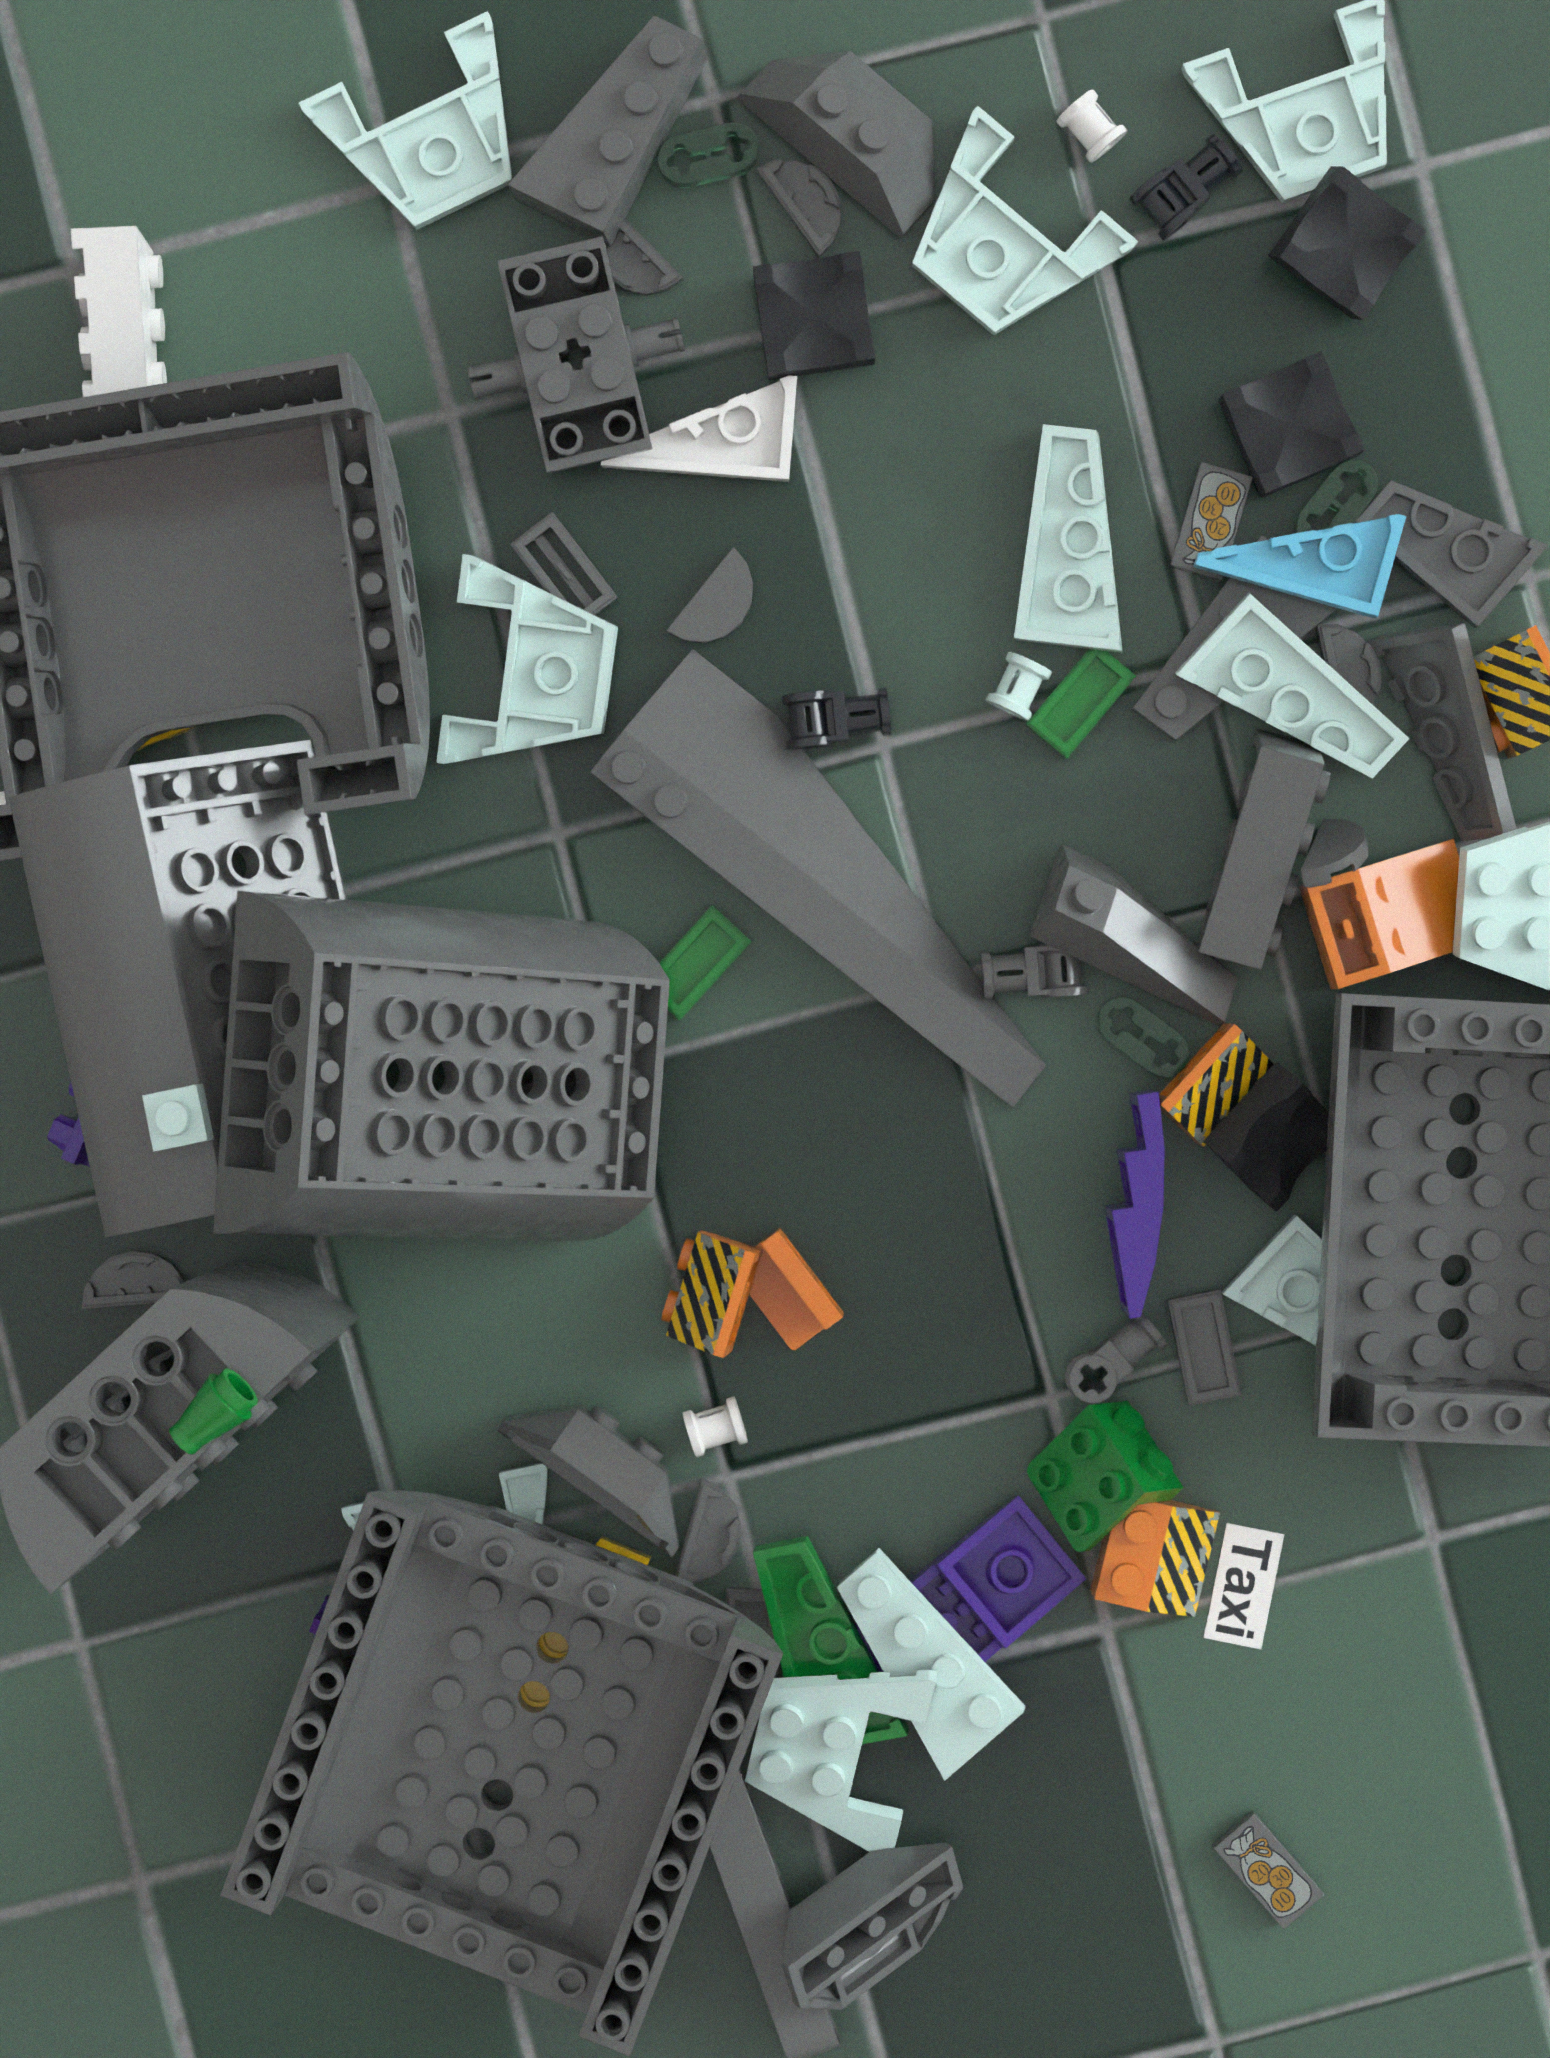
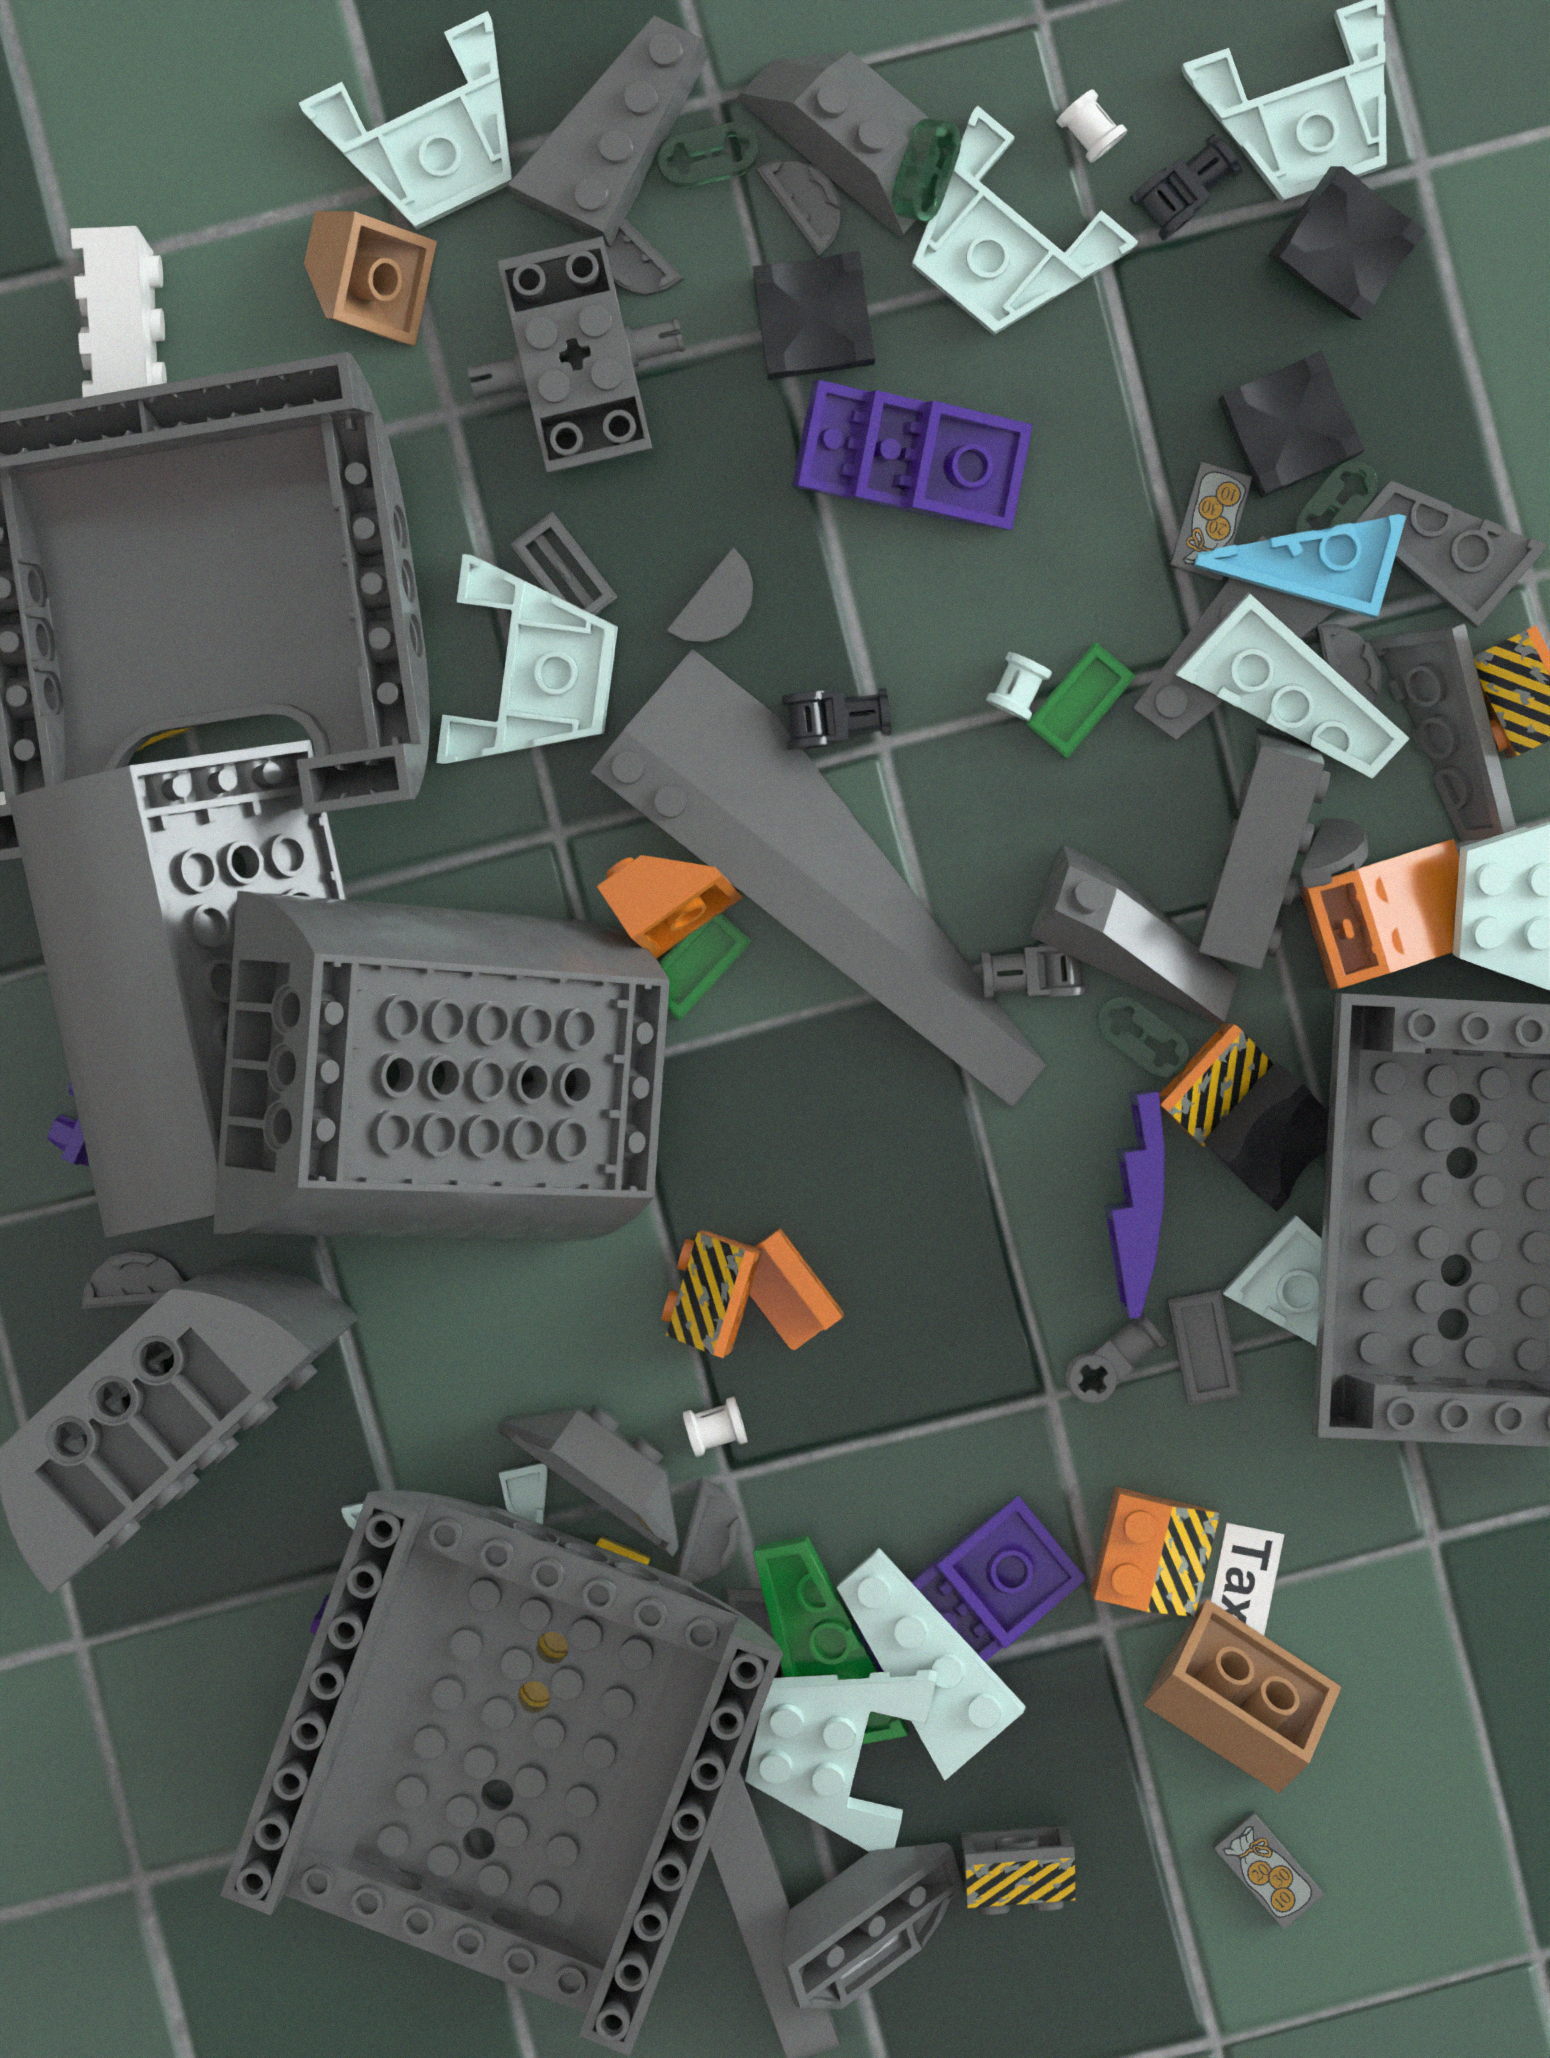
light aqua plate [142,1084,214,1152] -> none
green cone [169,1368,258,1455] -> none
white wing [601,375,797,482] -> none
light aqua wing [1014,424,1123,653] -> none
green bracket [1027,1401,1184,1552] -> none
none -> medium nougat slope [304,211,437,346]
none -> orange slope [597,855,743,959]
none -> dark purple slope [792,380,1033,531]
none -> clear green beam [892,118,961,221]
none -> slope [961,1825,1075,1915]
none -> medium nougat slope [1143,1599,1341,1794]

